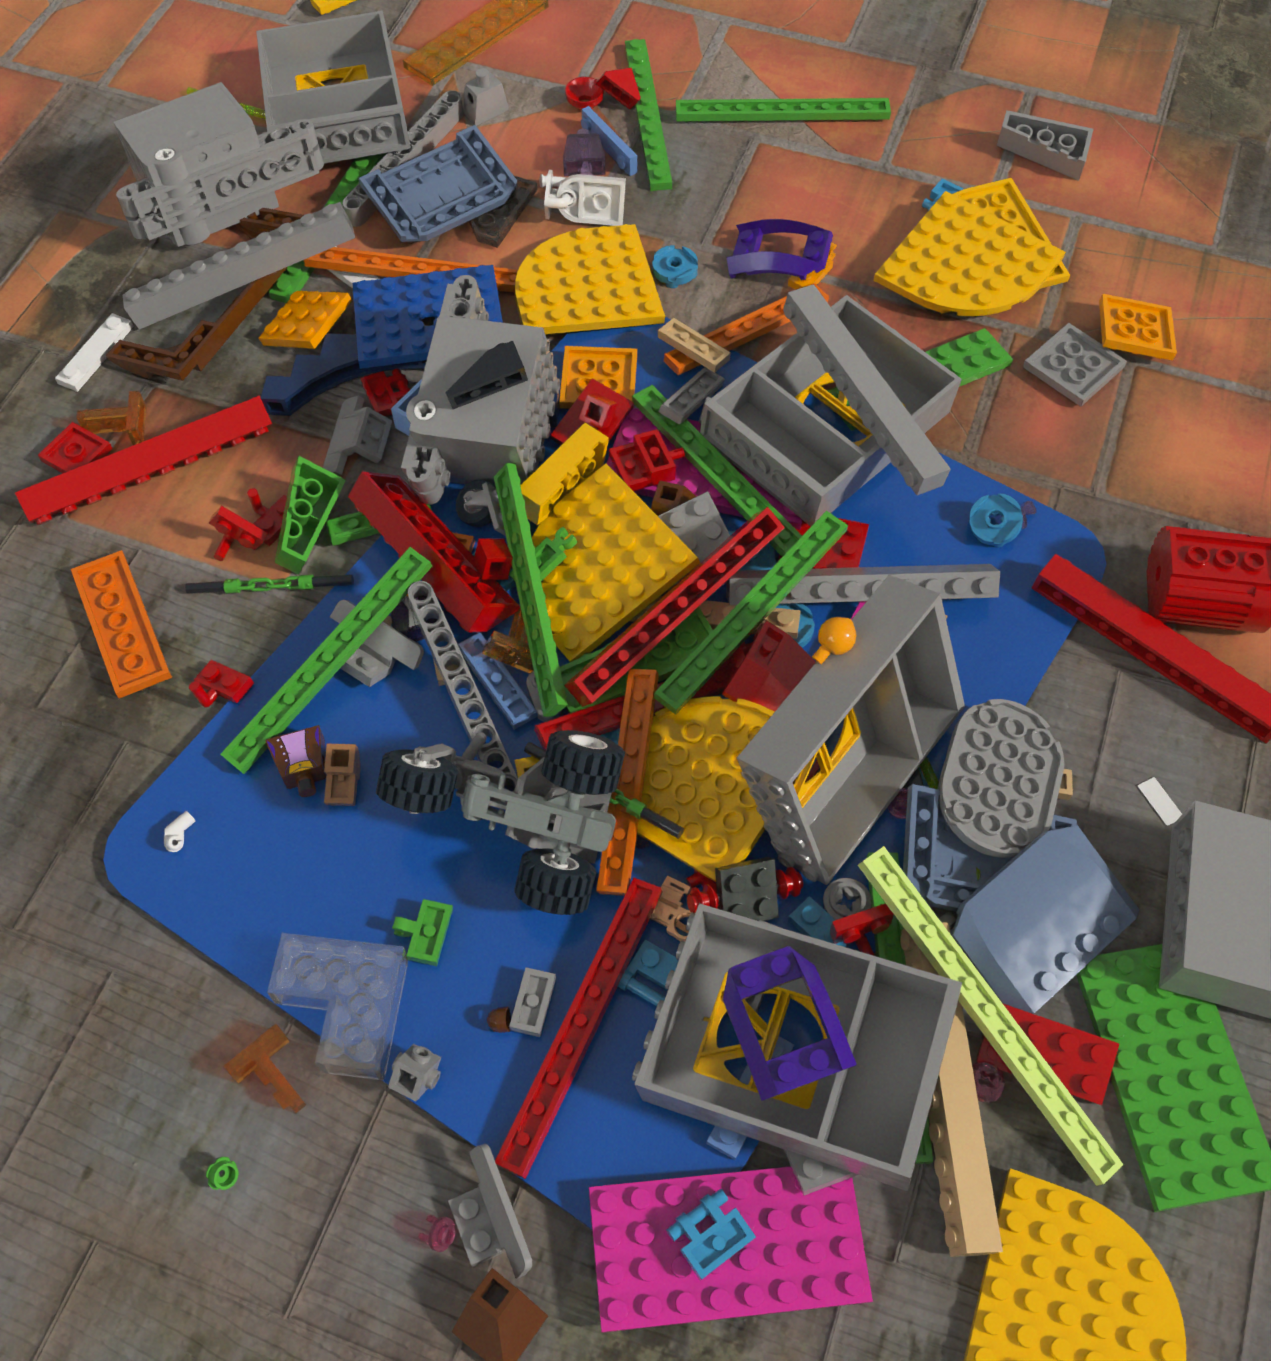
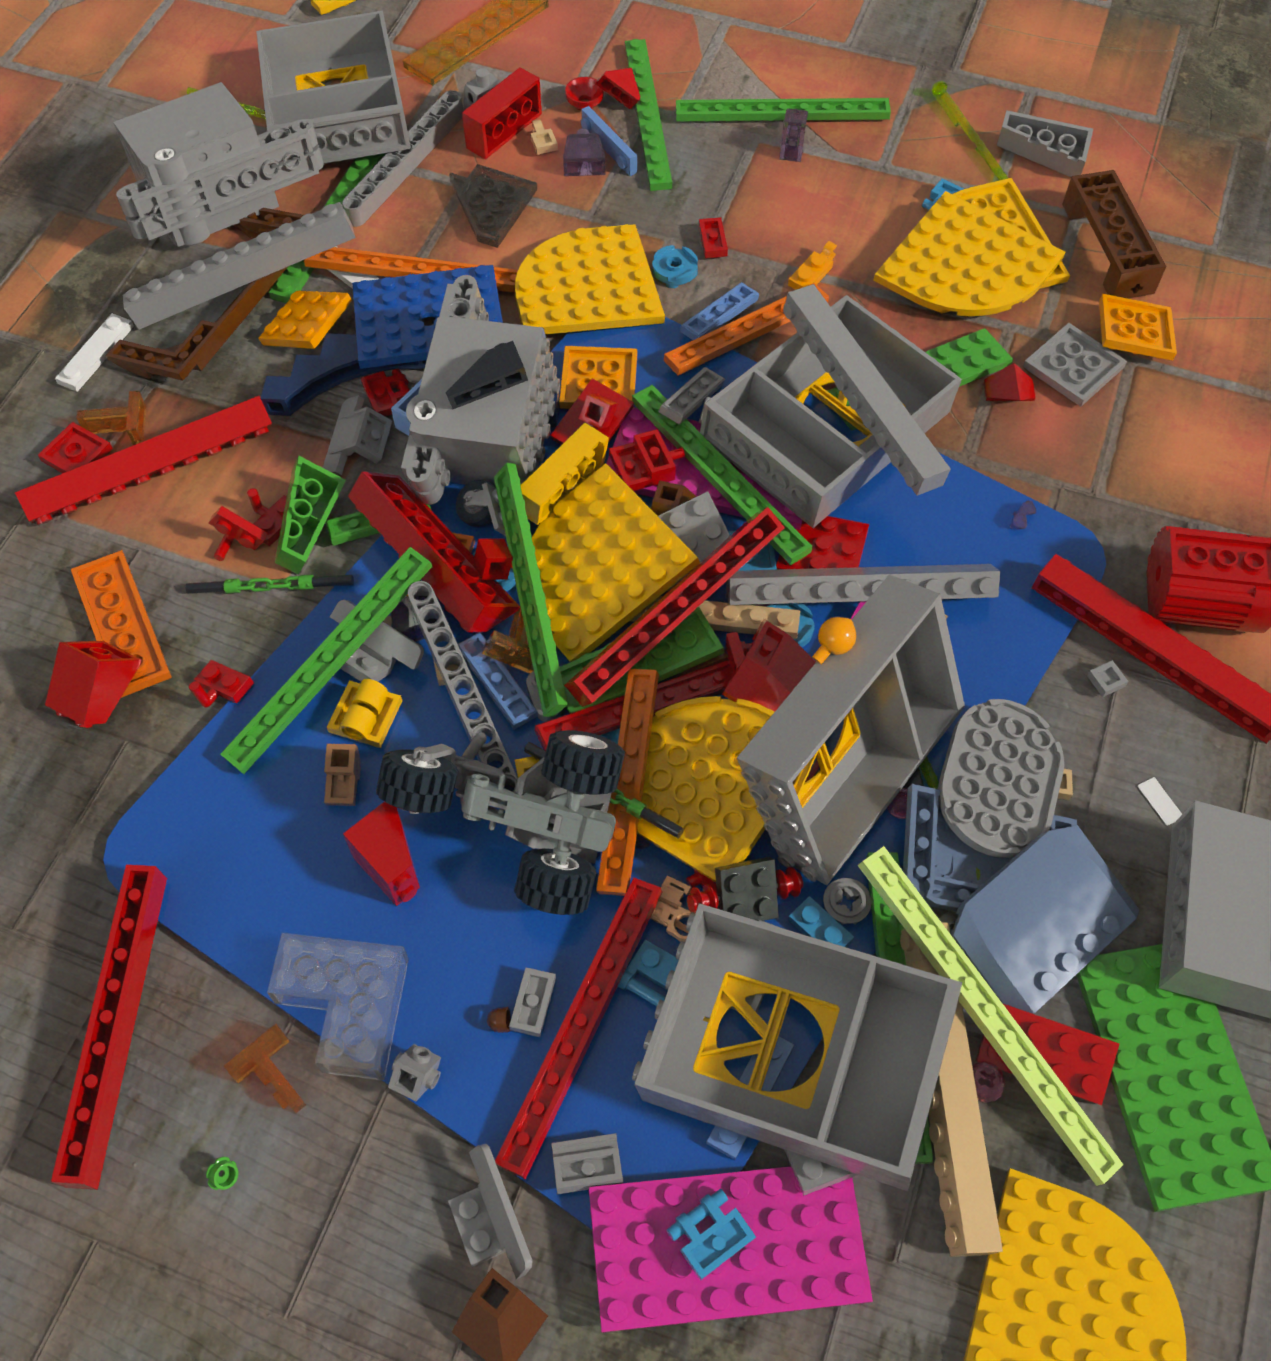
white arm [164,811,196,852] -> none
reddish brown torso [266,725,327,797] -> none
sand blue slope [359,125,517,242] -> none
bright green plate [392,899,453,966] -> none
clear pink plate [418,1215,455,1252] -> none
bright green plate [509,527,577,581] -> none
white plate [539,170,626,226] -> none
bright green plate [654,510,848,715] -> none
tan plate [658,318,731,373] -> none
dark purple wedge [723,946,857,1101] -> none
dark purple wedge [726,219,833,280] -> none
red plate [830,903,894,956] -> none
dark azure plate [969,494,1023,547] -> none
none -> red slope [45,641,141,728]
none -> red brick [51,864,167,1190]
none -> yellow plate [327,679,402,748]
none -> red slope [343,801,420,906]
none -> red brick [462,67,542,160]
none -> tan plate [530,119,558,155]
none -> light grey plate [551,1133,623,1194]
none -> medium blue plate [680,282,759,340]
none -> red plate [699,217,728,258]
none -> torso [779,109,808,162]
none -> clear neon green bar [932,81,1008,180]
none -> red slope [984,363,1036,401]
none -> reddish brown plate [1062,170,1166,298]
none -> light grey plate [1087,660,1129,697]

